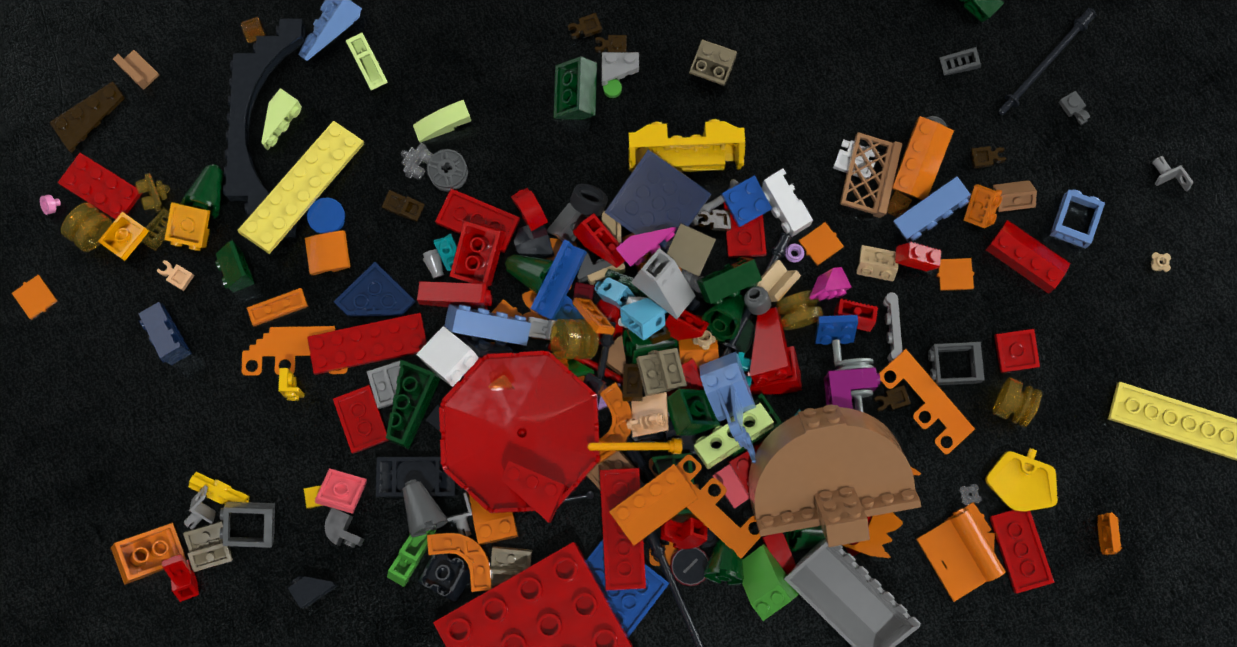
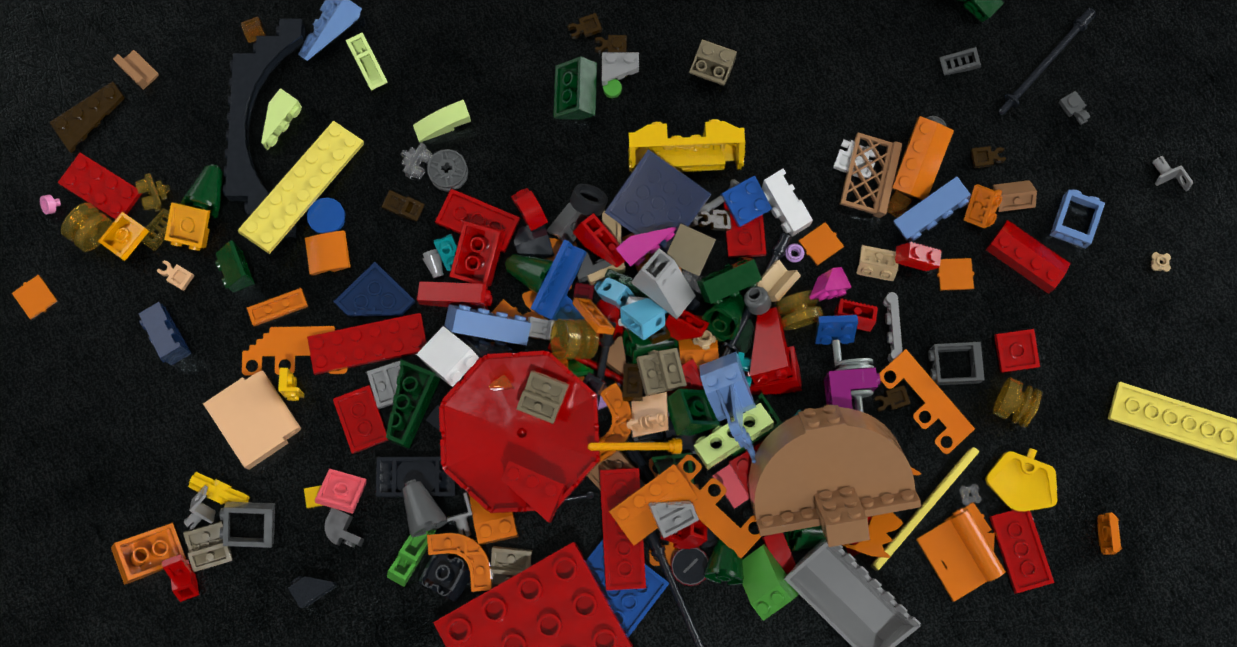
none -> light nougat piece [203,371,301,470]
none -> dark tan slope [517,370,569,424]
none -> light grey wing [648,501,699,538]
none -> light yellow tile [870,447,979,571]

